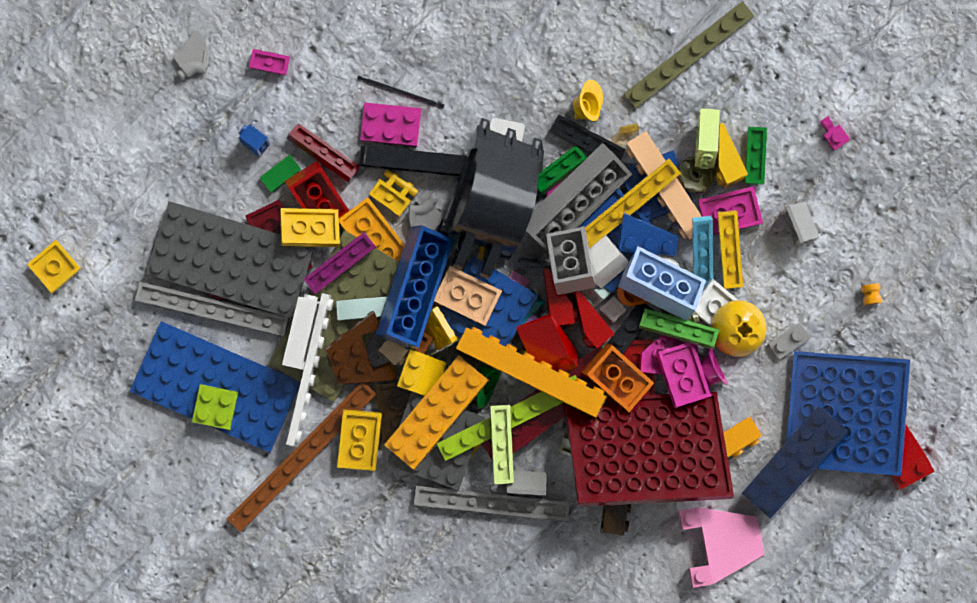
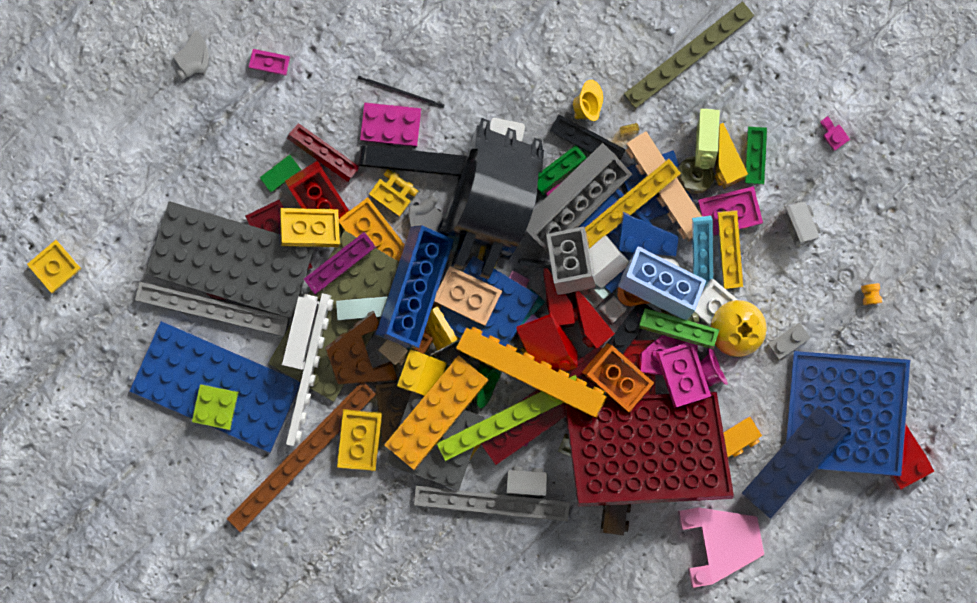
blue brick [238,124,270,157] -> none
yellowish green plate [490,405,514,484] -> none

